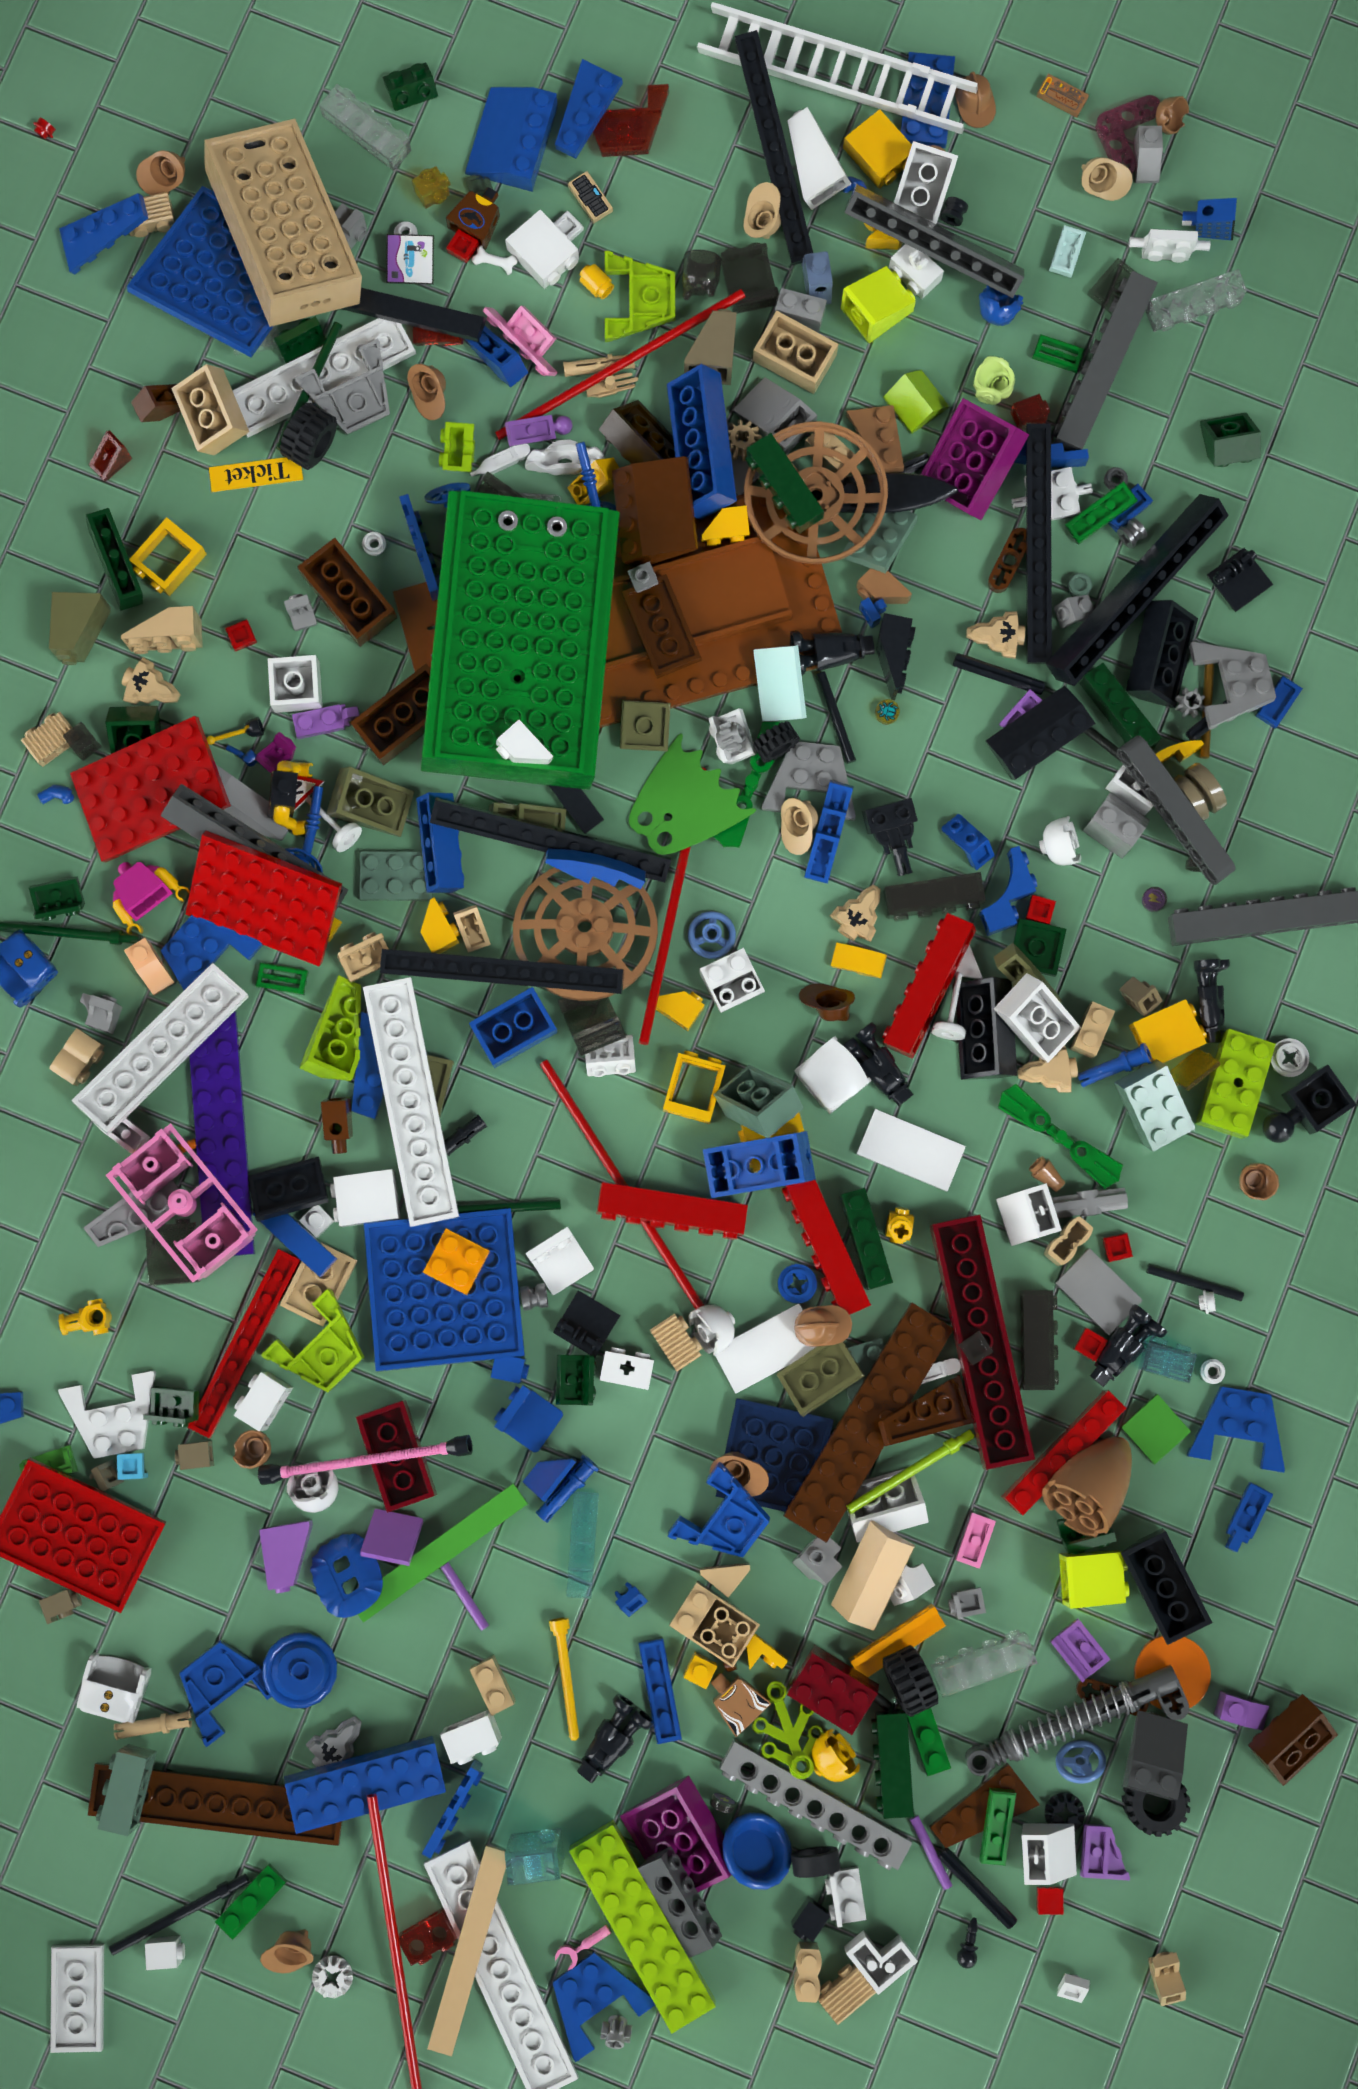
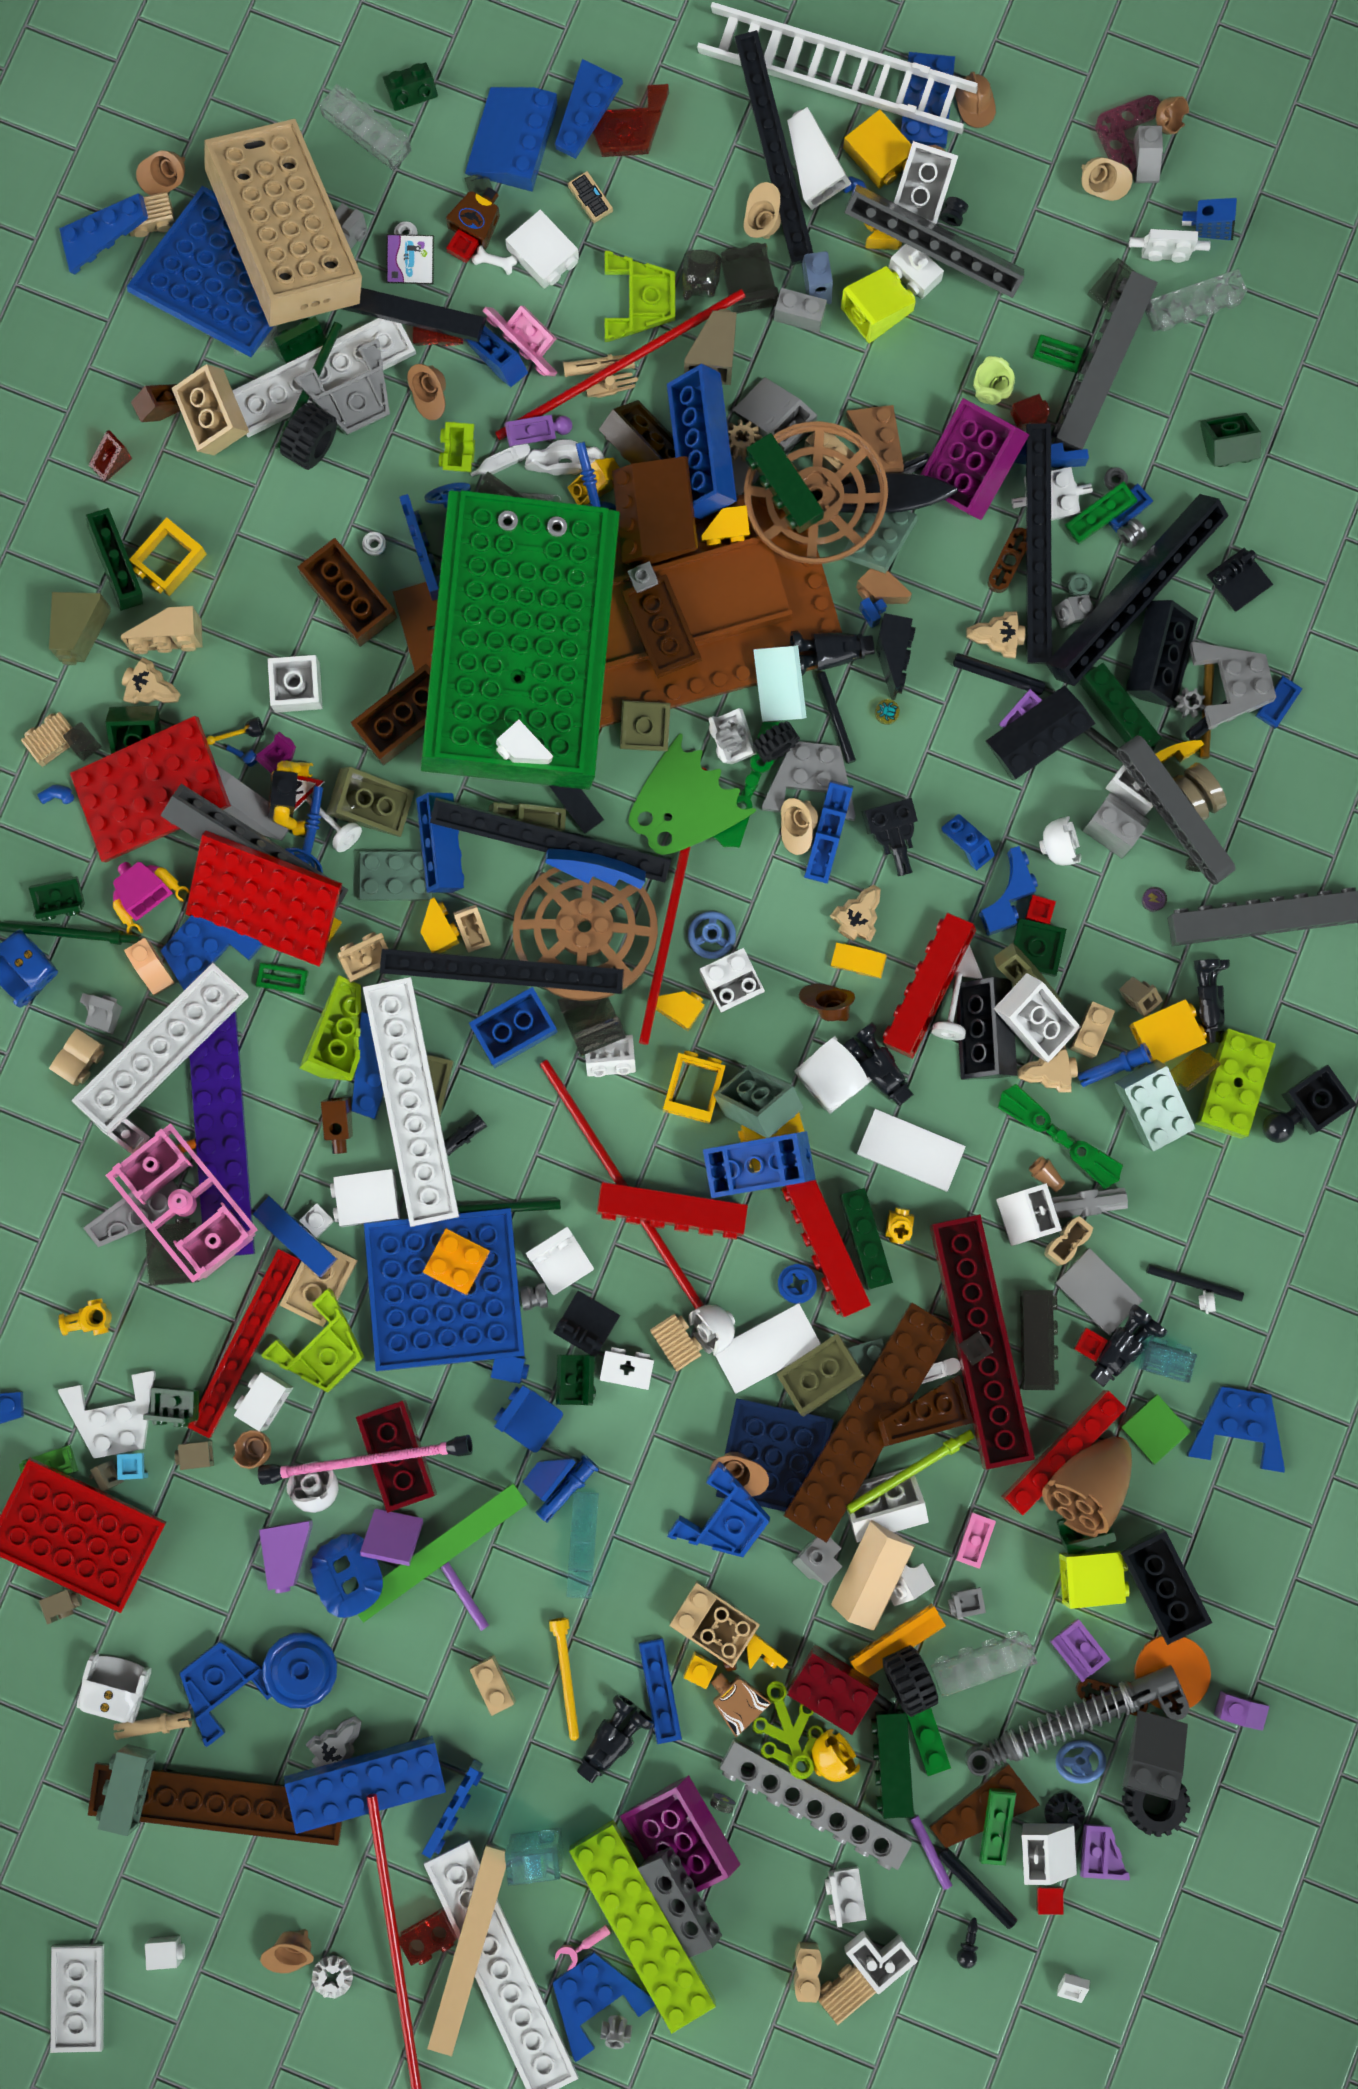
red plate [33,117,56,140] -> none
black bar [109,1874,250,1956] -> none
yellow sticker [209,457,303,492] -> none
green plate [215,1863,287,1940] -> none
red tile [225,619,257,652] -> none
black tile [248,1157,329,1222] -> none
light grey bracket [284,594,317,631] -> none
medium lavender hinge [292,704,360,739] -> none
clear yellow brick [412,166,451,209] -> none
white brick [440,1710,502,1765] -> none
white tile [554,210,584,241] -> none
yellow brick [580,264,614,300] -> none
blue tile [615,1582,648,1617] -> none
tan slope [700,1563,750,1597] -> none
blue piece [722,1812,792,1890] -> none
tan brick [752,310,839,394] -> none
black tyre [791,1846,841,1878] -> none
black brick [791,1896,830,1942] -> none
medium nougat piece [794,1305,852,1347] -> none
lime slope [883,370,949,434] -> none
clear smoke brick [883,872,986,922] -> none
blue hair [979,285,1024,326] -> none
medium nougat tile [1036,74,1089,118] -> none
light aqua plate [1049,225,1086,278] -> none
red tile [1102,1233,1133,1262] -> none
tan brick [1148,1952,1186,2006] -> none
white plate [1200,1359,1225,1384] -> none
blue hinge [1225,1482,1273,1552] -> none
medium nougat hair [1239,1163,1279,1201] -> none
reddish brown slope [1248,1694,1338,1786] -> none
white gear [1271,1038,1309,1077] -> none

